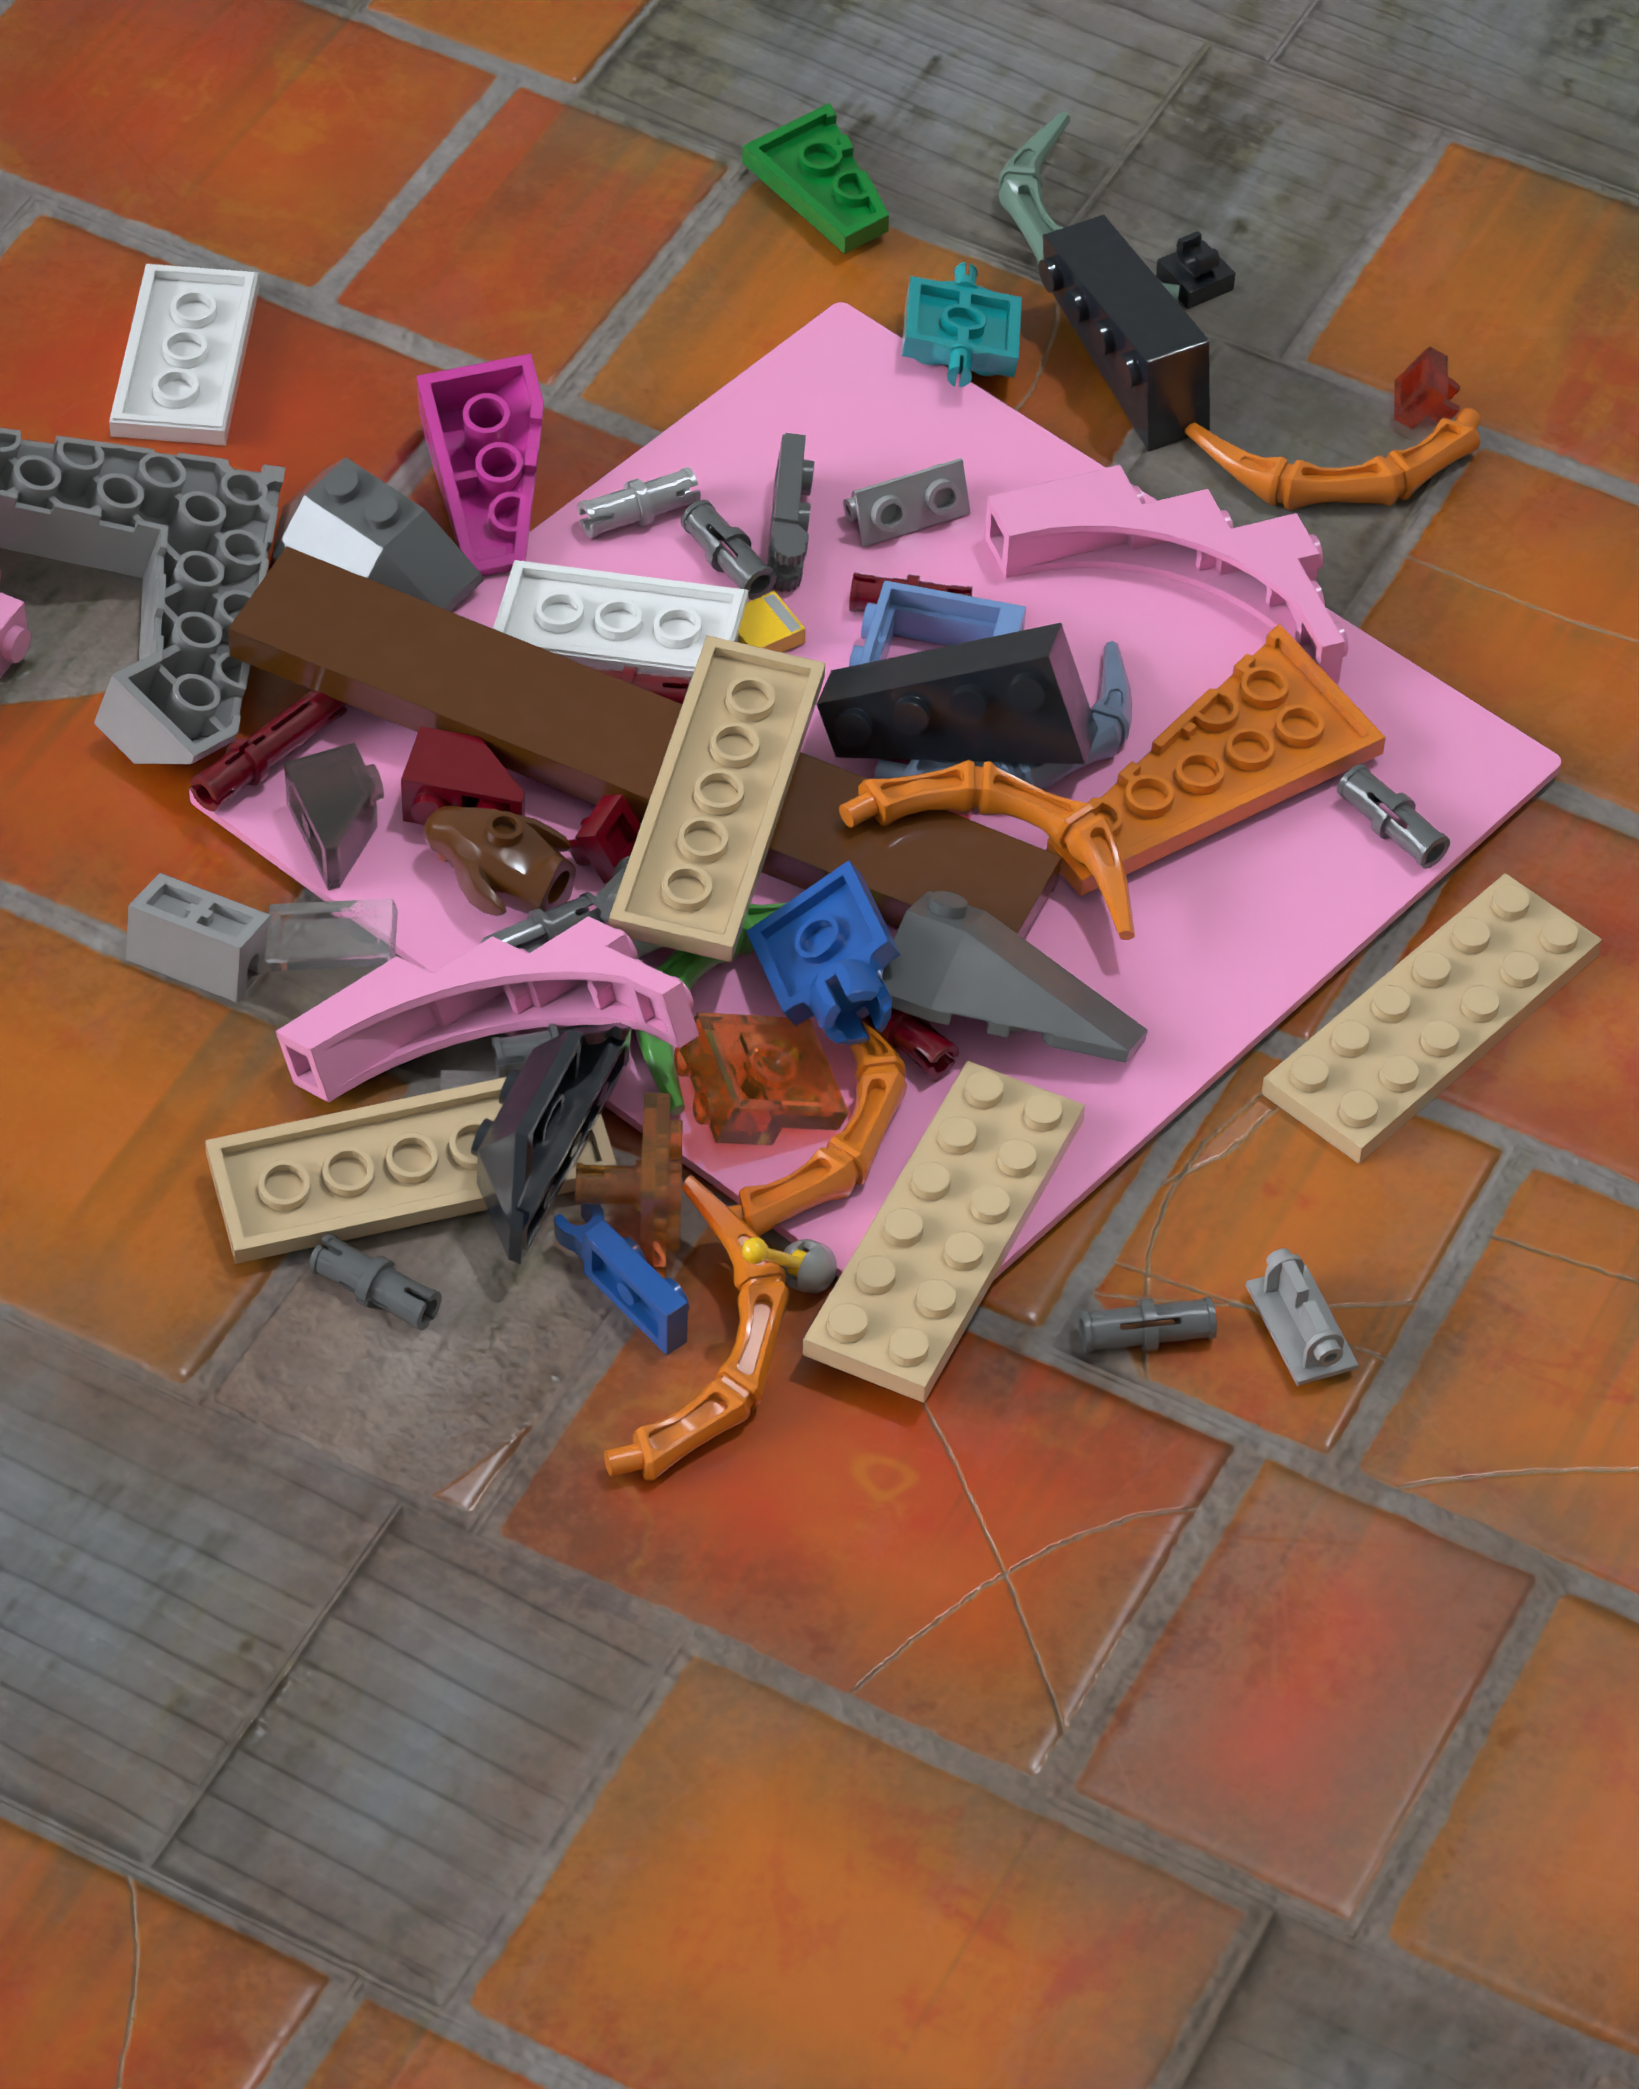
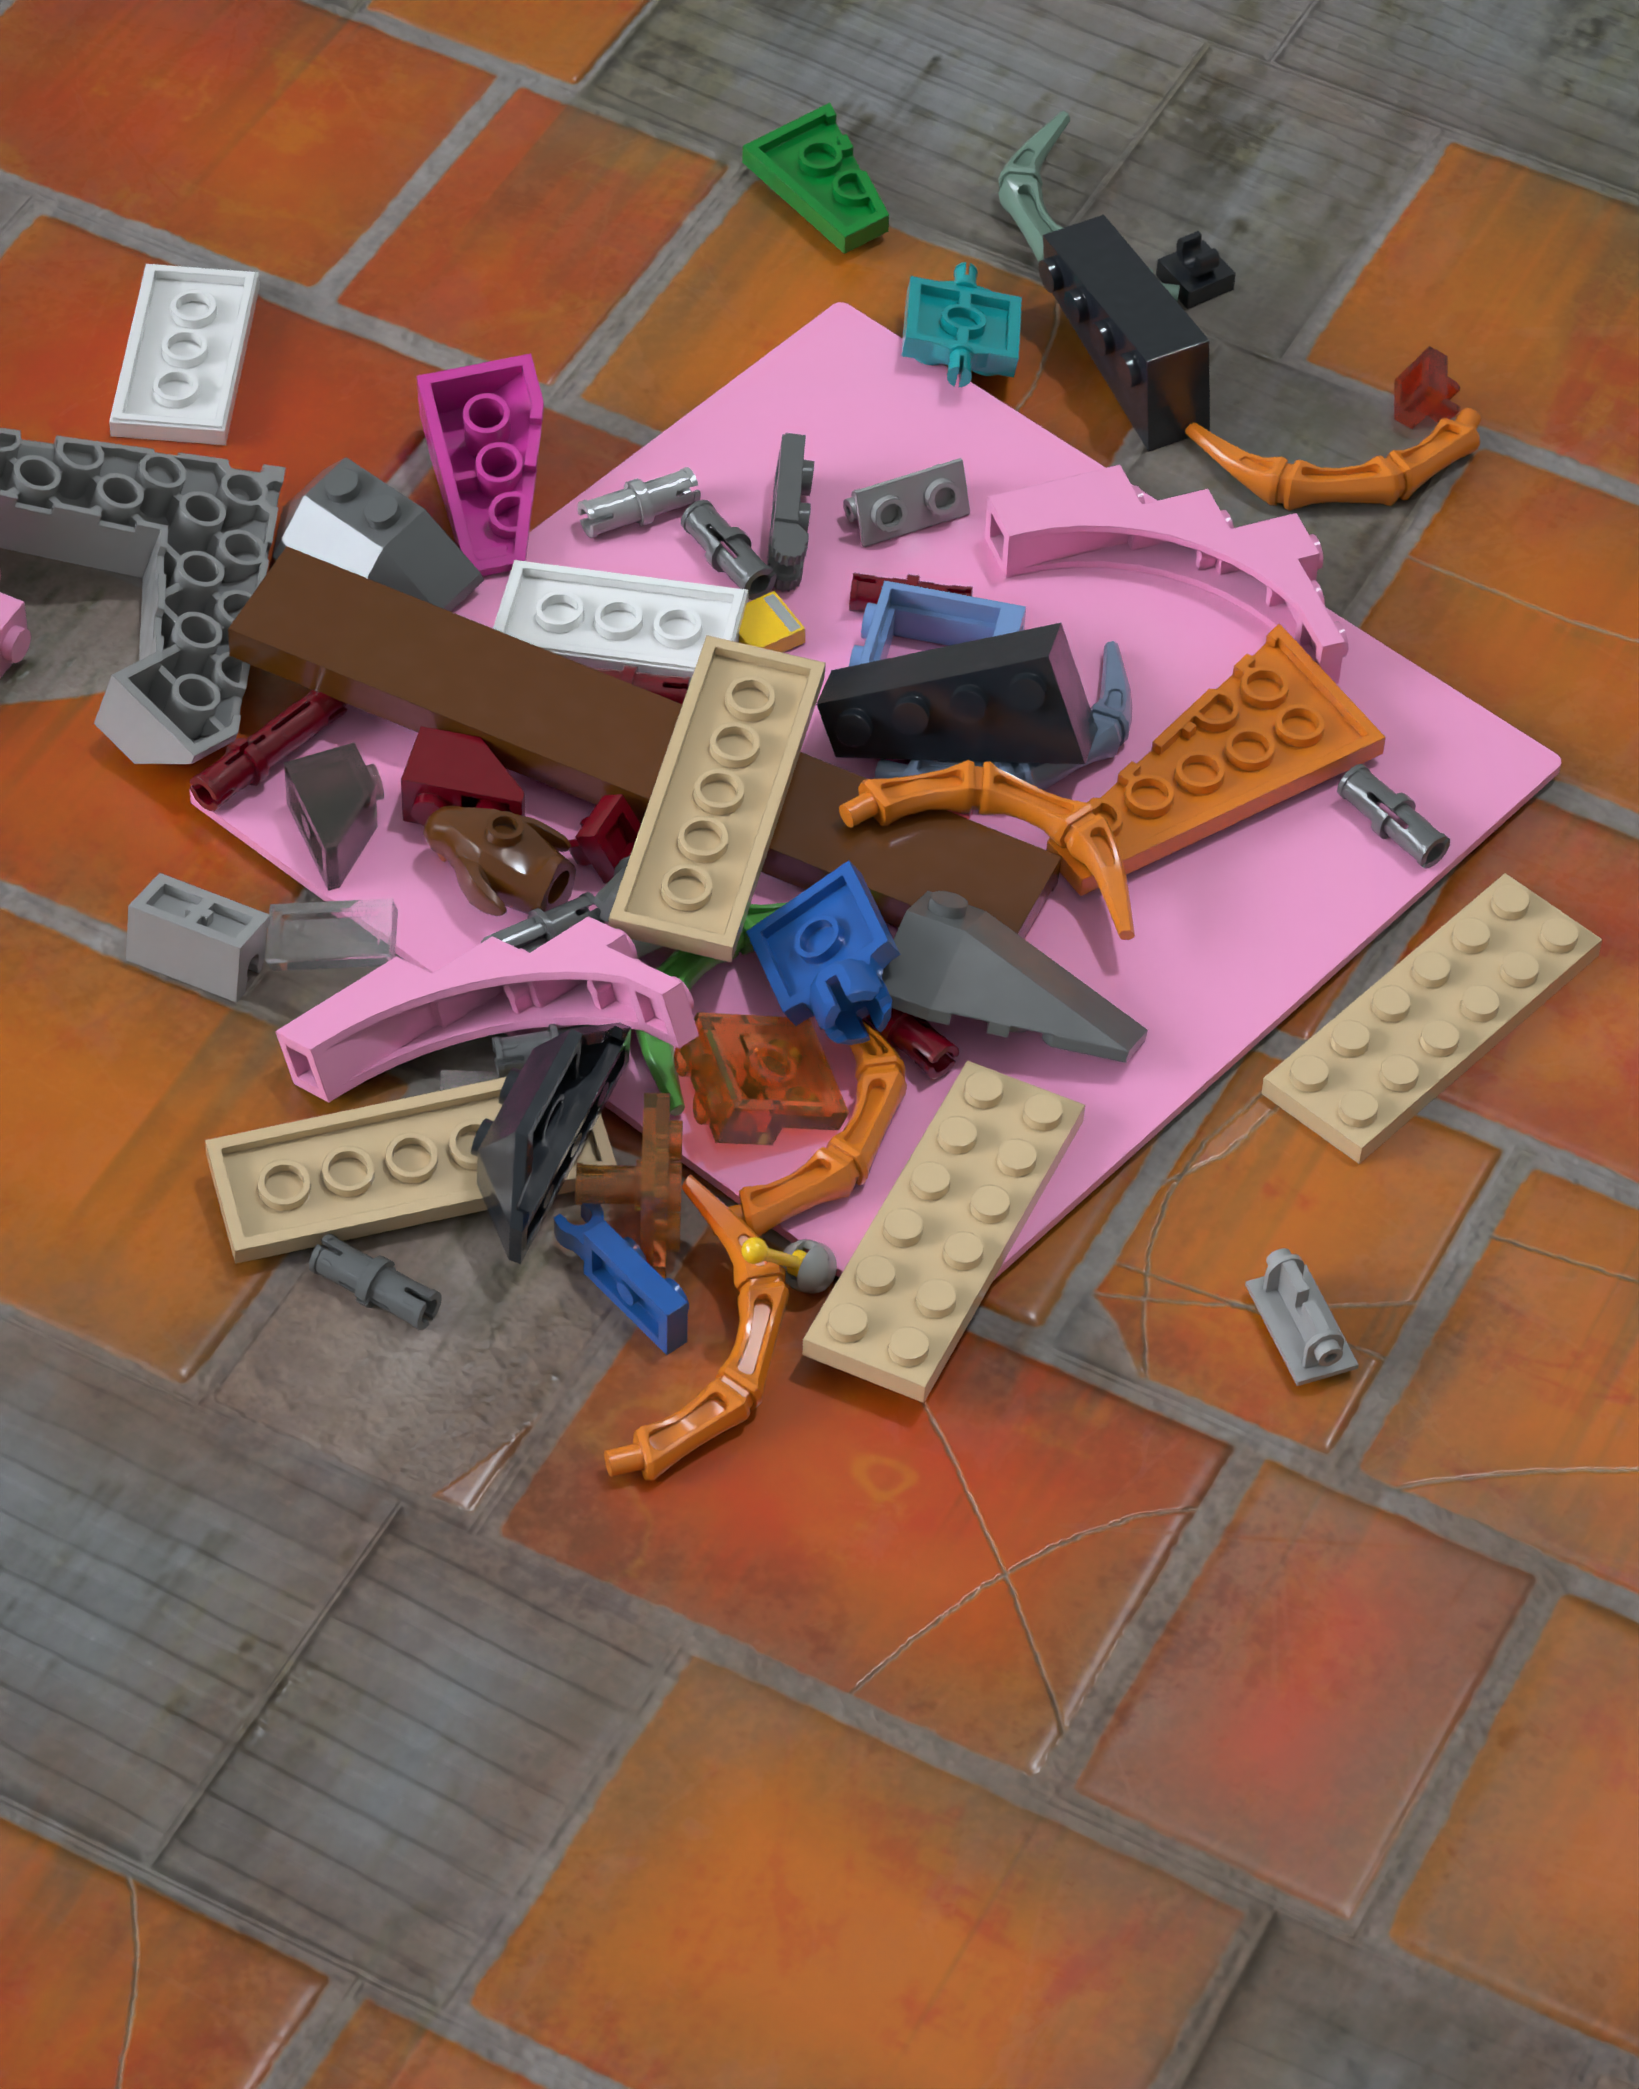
dark grey pin [1078,1297,1217,1353] -> none

